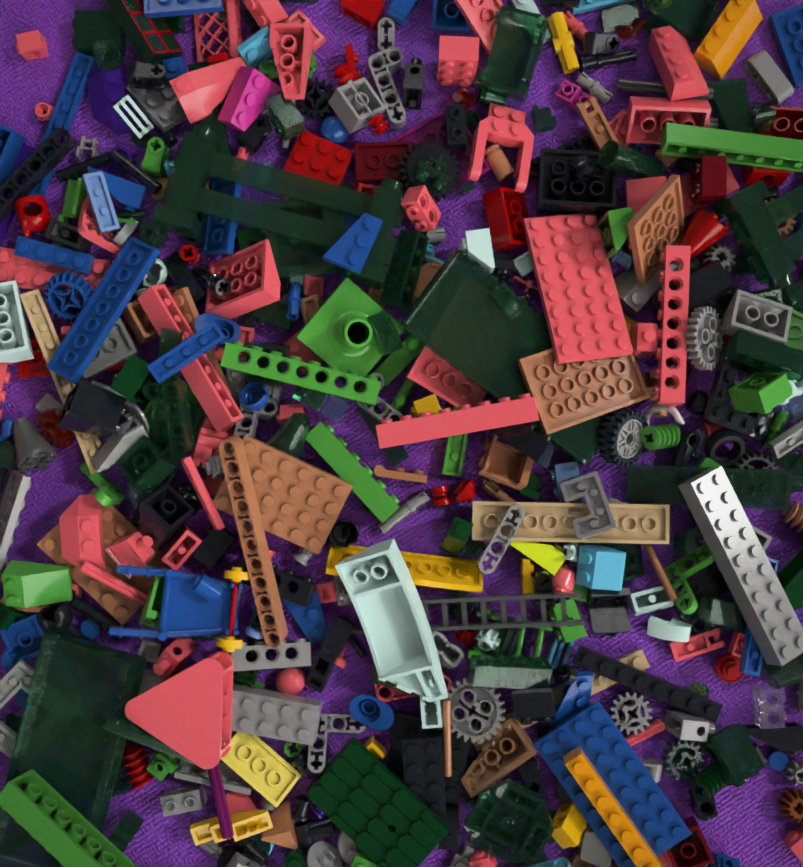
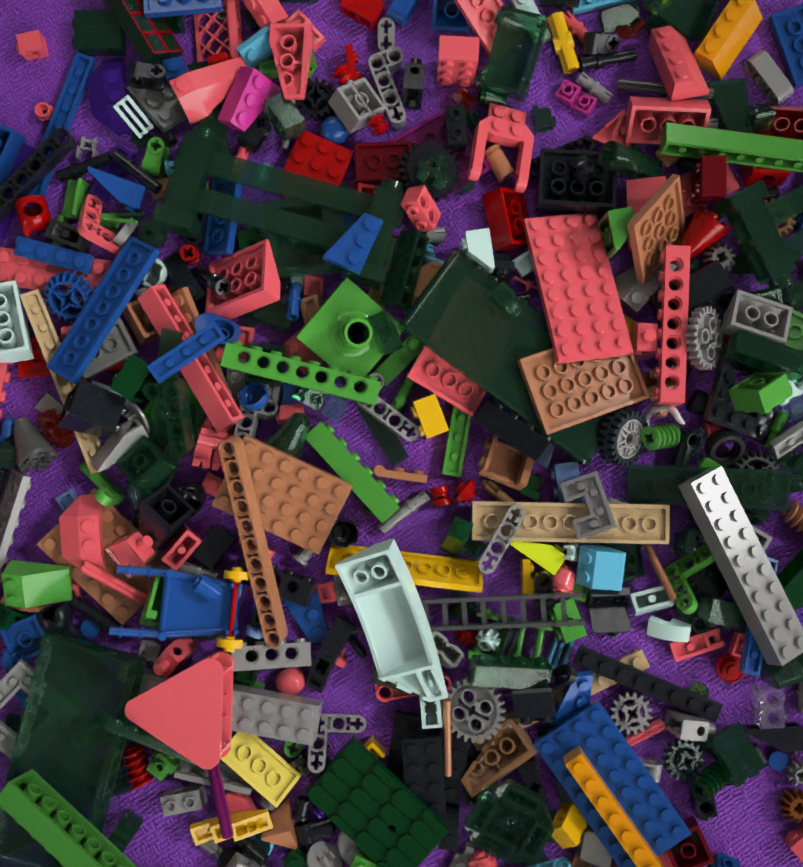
medium blue plate [82,171,120,234] -> none
clear green panel [92,38,123,71] -> none
coral tile [180,456,225,530] -> none
light grey gear [205,454,225,478] -> none
blue piece [349,693,394,731] -> none
coral brick [375,393,539,449] -> none
nougat plate [575,95,618,152] -> none
medium blue bush [611,247,634,271] -> none
none -> medium blue tile [55,488,78,512]
none -> light grey pin [180,561,221,579]
none -> blue piece [281,384,297,405]
none -> gear [744,502,770,526]

